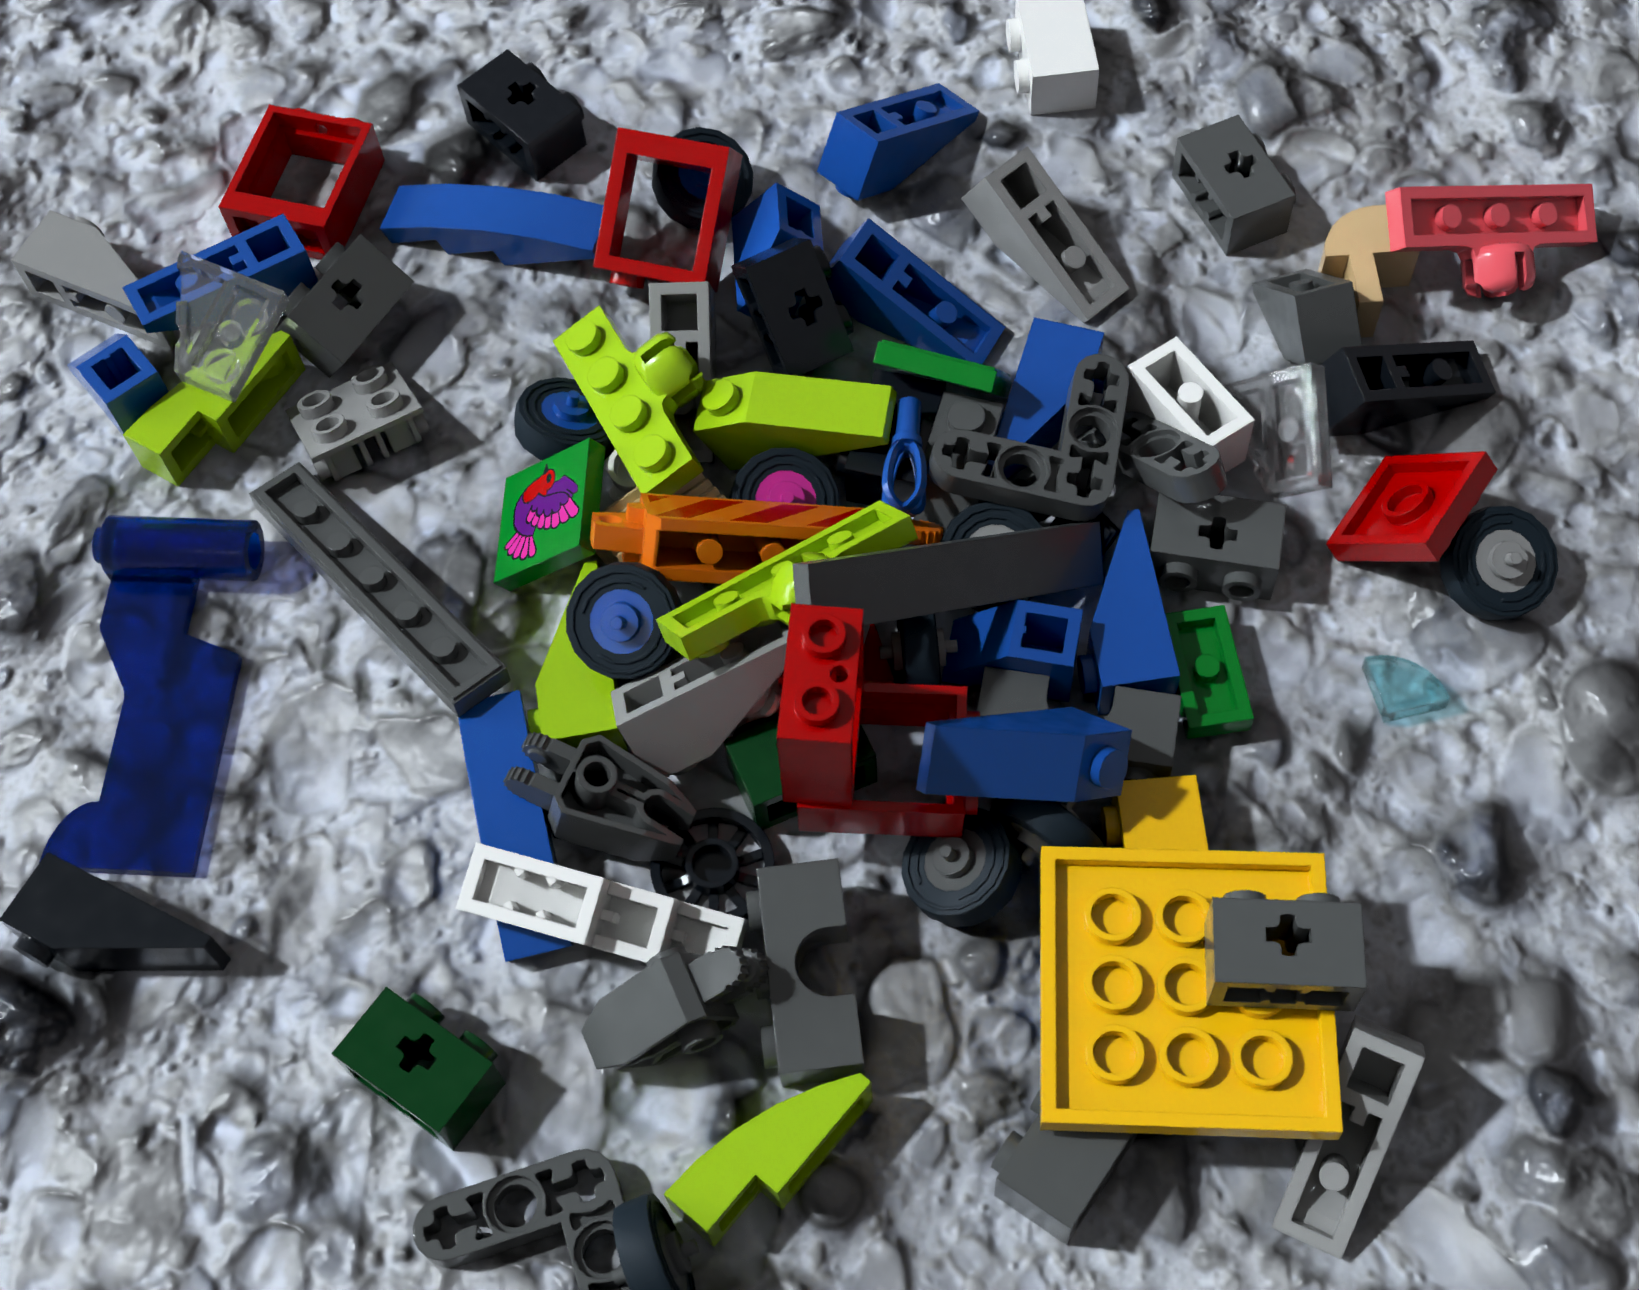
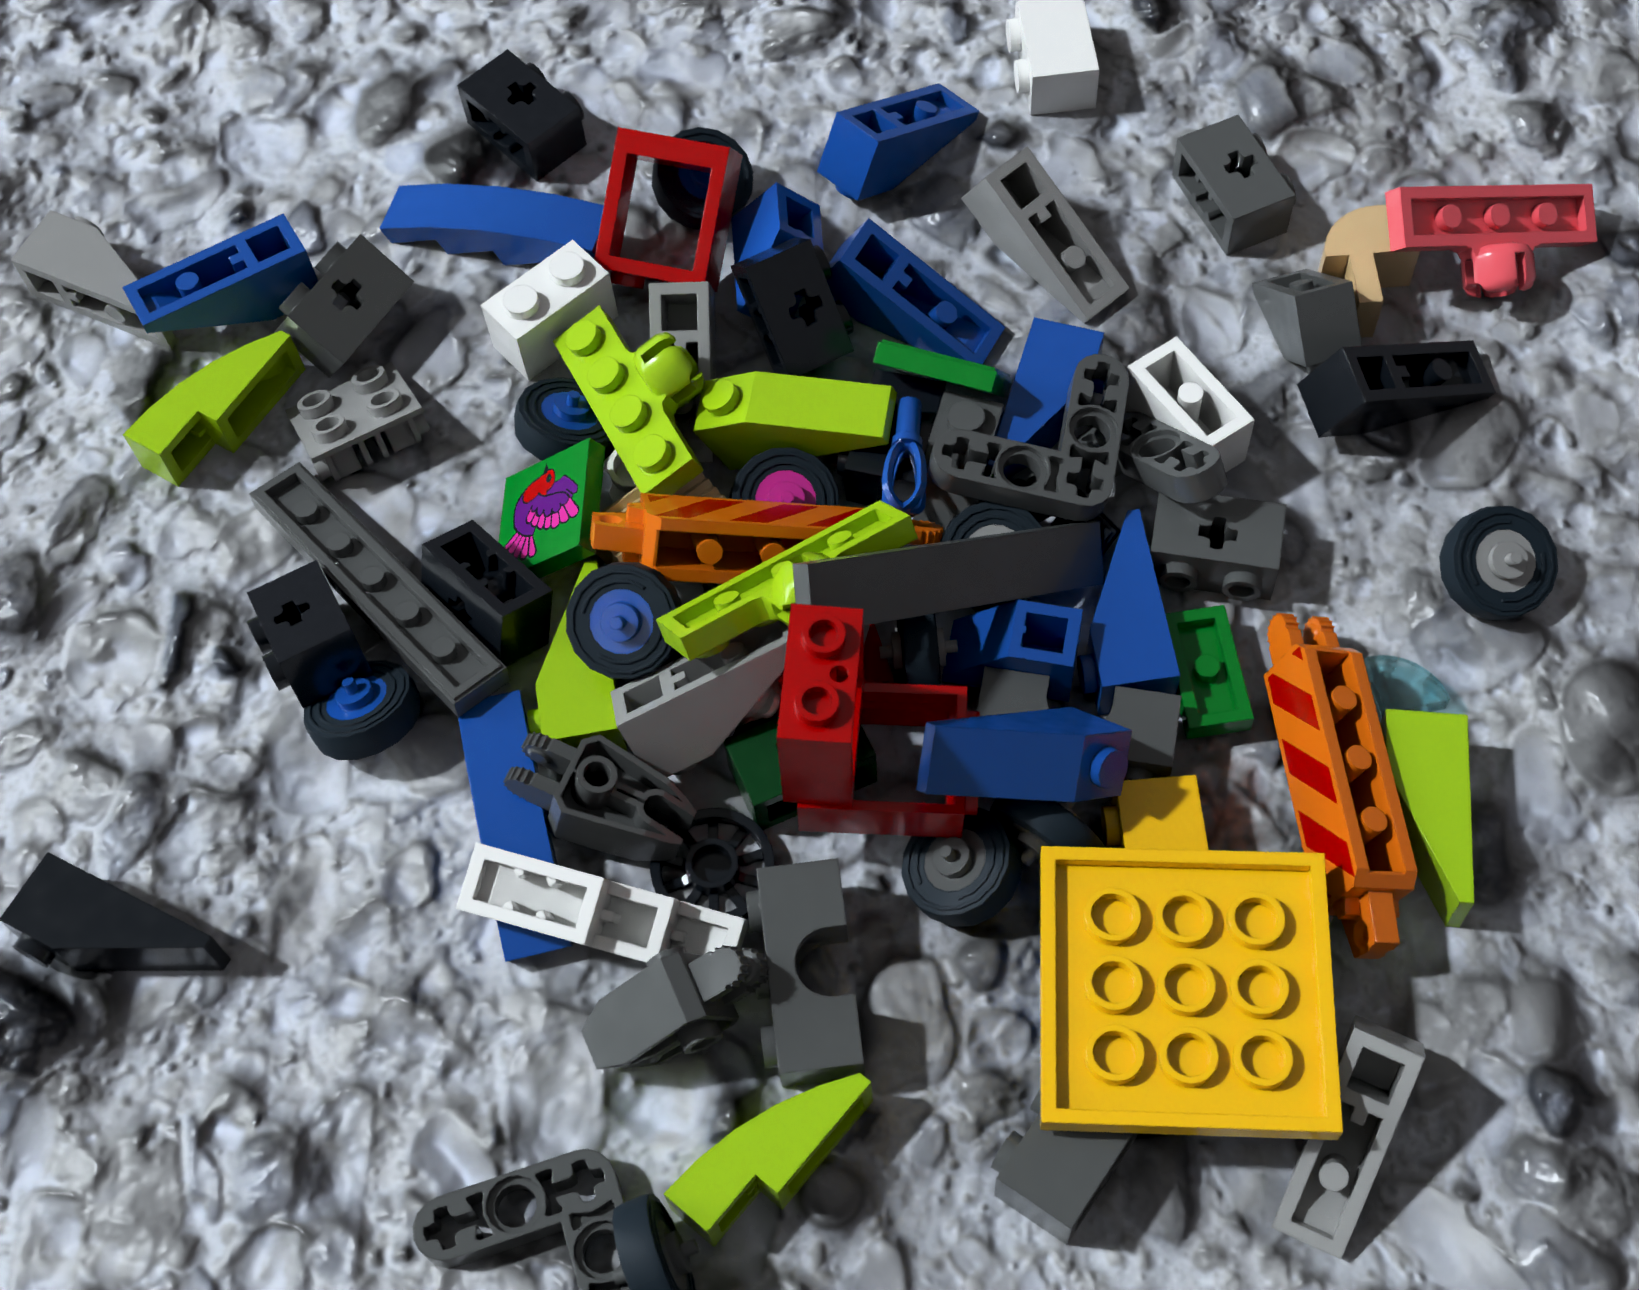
clear blue door [39,515,265,877] -> none
blue slope [67,333,169,435] -> none
clear wing [174,251,290,403] -> none
red window [218,104,385,260] -> none
dark green brick [331,987,506,1151] -> none
dark grey brick [1204,890,1367,1011] -> none
clear wing [1223,362,1333,498] -> none
red plate [1326,451,1498,562] -> none
none -> black brick [246,560,373,708]
none -> black wheel [304,660,421,760]
none -> black brick [421,520,553,667]
none -> white brick [481,240,618,381]
none -> orange hinge [1263,613,1418,959]
none -> lime slope [1380,709,1474,928]

